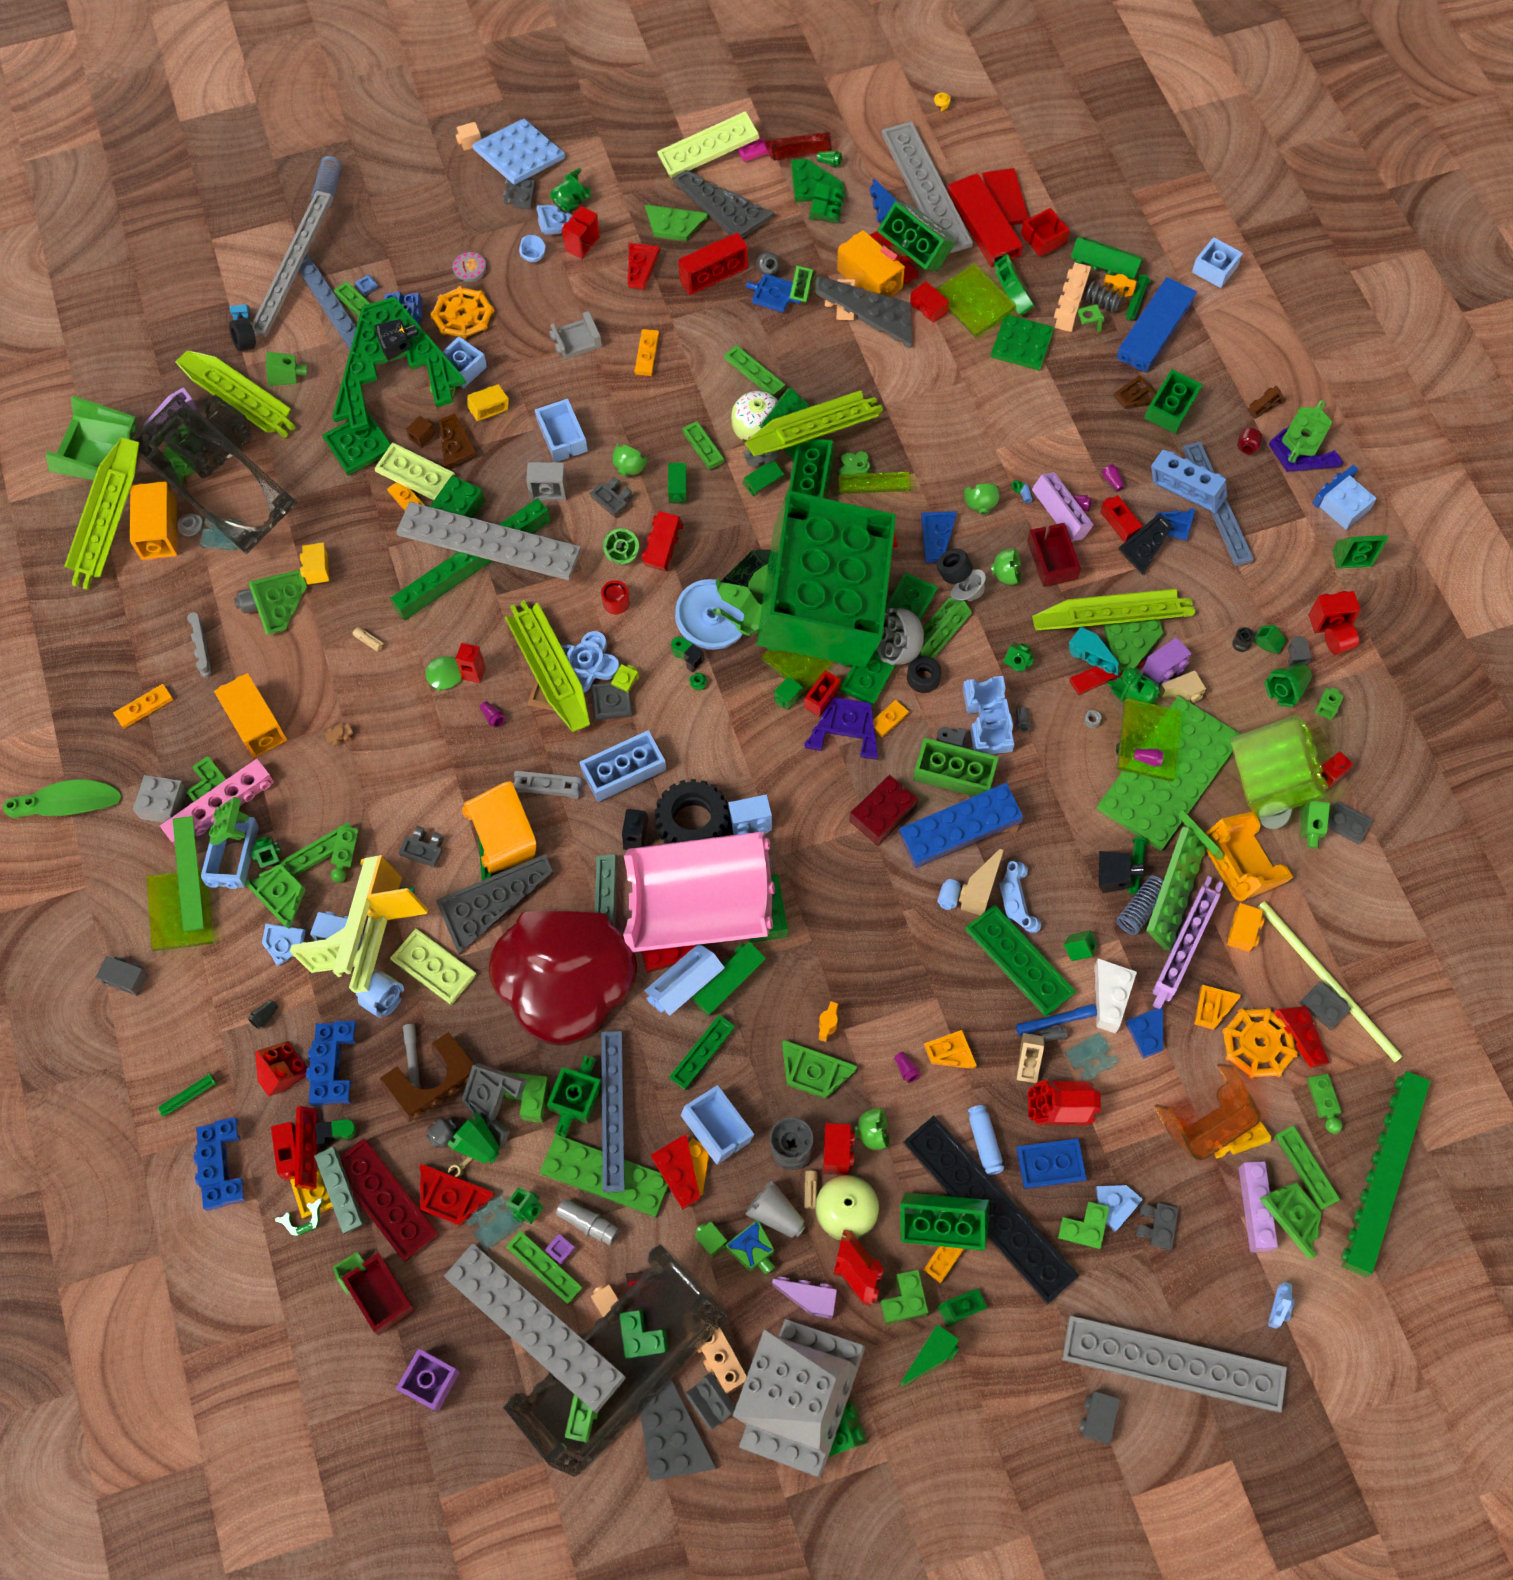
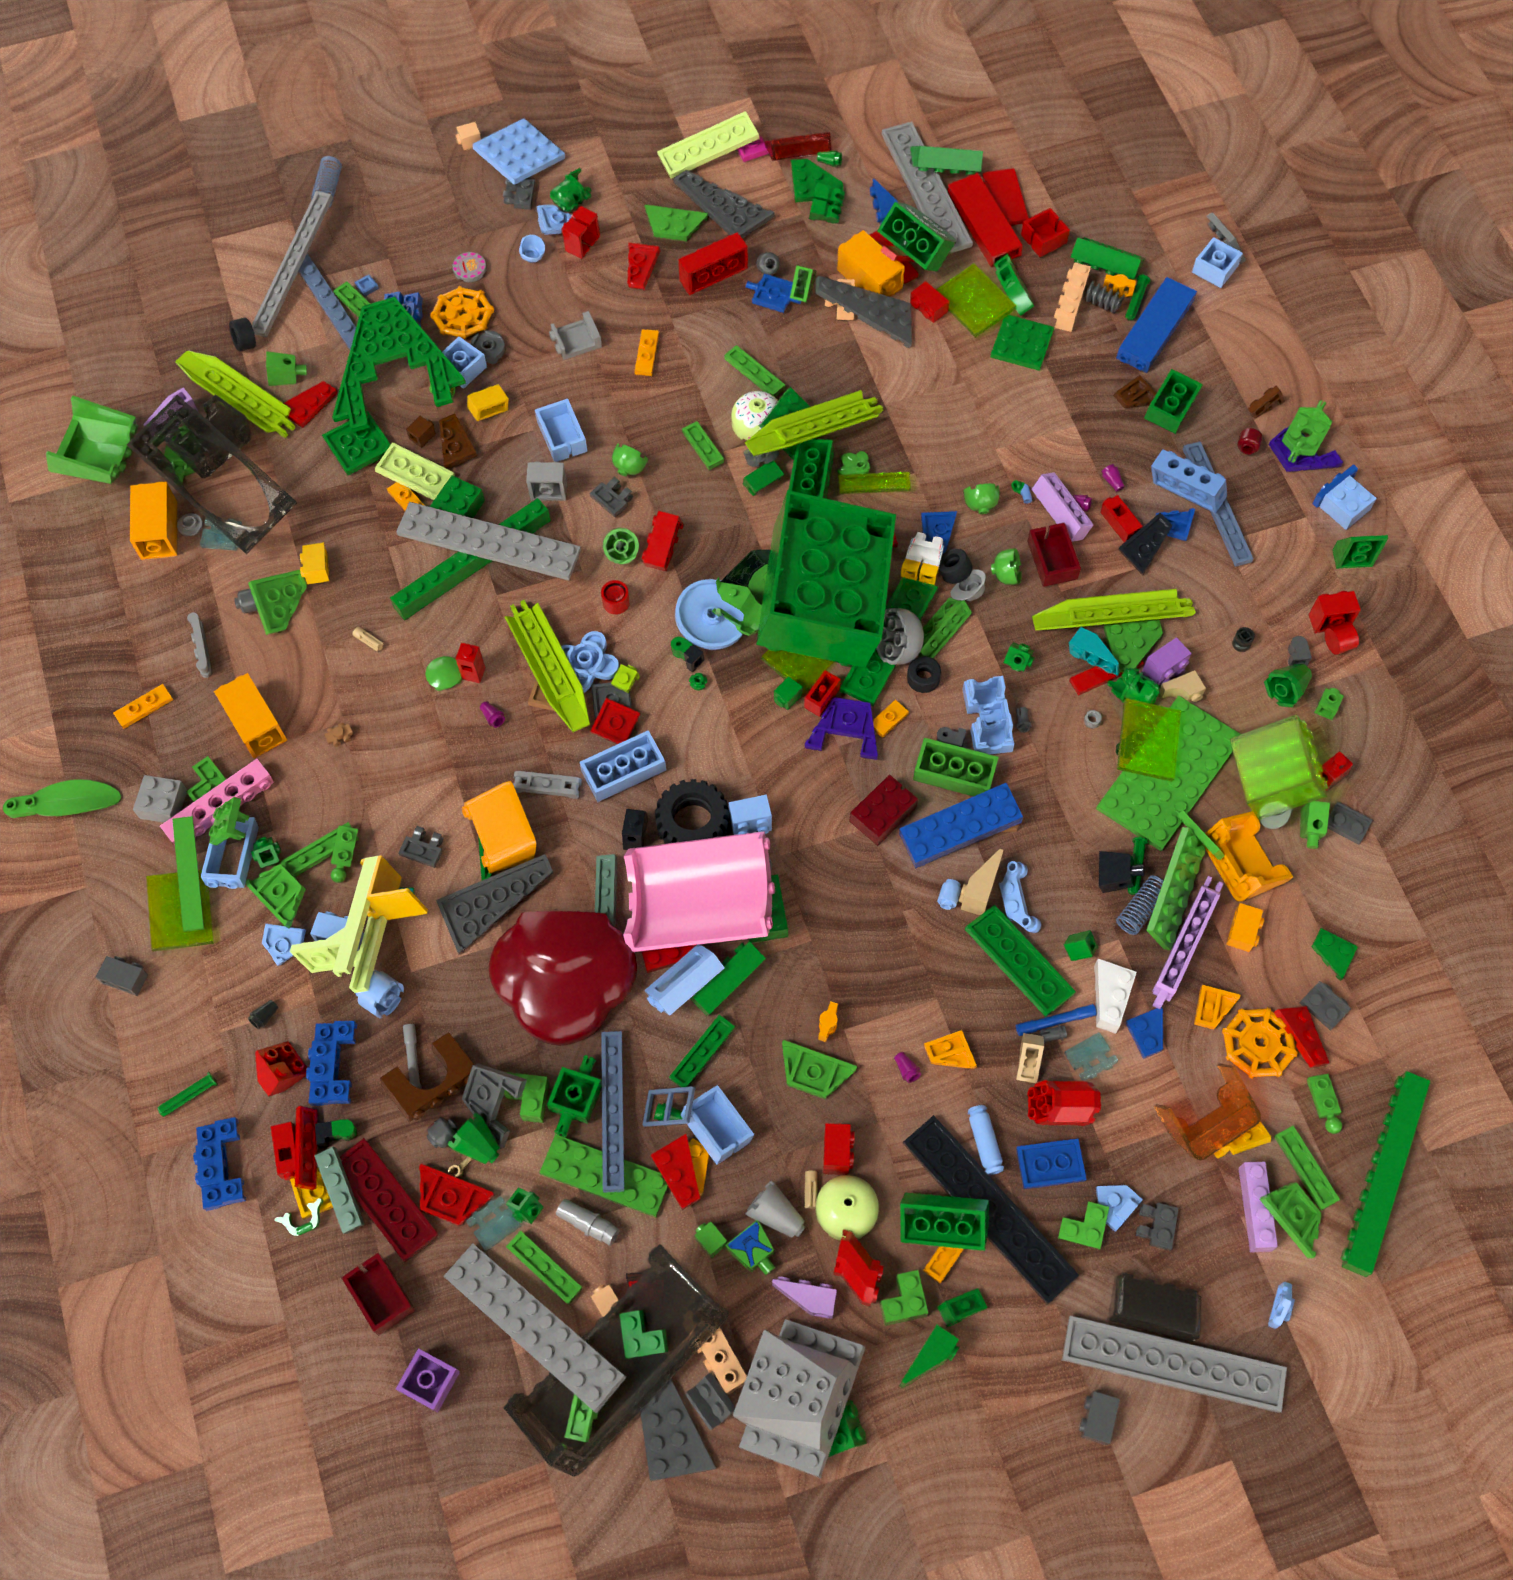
lime hinge [64,437,139,589] -> none
dark azure tile [229,305,251,320] -> none
bright green bracket [333,1252,366,1294] -> none
black torso [374,319,419,361] -> none
yellowish green tile [390,928,477,1006] -> none
medium lavender plate [545,1234,575,1265] -> none
green brick [668,462,687,504] -> none
dark grey wheel [770,1117,814,1170] -> none
bright green cylinder [855,1108,890,1150] -> none
yellow plate [934,93,950,111] -> none
bright green bracket [1077,304,1104,332] -> none
magenta cone [1134,748,1163,767] -> none
green brick [1253,625,1286,654] -> none
yellowish green piece [1258,901,1403,1062] -> none
none -> red wing [283,381,338,428]
none -> dark grey plate [470,330,505,364]
none -> red tile [590,698,641,744]
none -> sand blue window [642,1086,695,1127]
none -> green cone [654,1102,683,1121]
none -> hips [901,532,944,585]
none -> slope [910,146,983,175]
none -> clear smoke windscreen [1107,1273,1202,1342]
none -> dark grey wing [1207,212,1246,264]
none -> green wing [1311,928,1358,981]

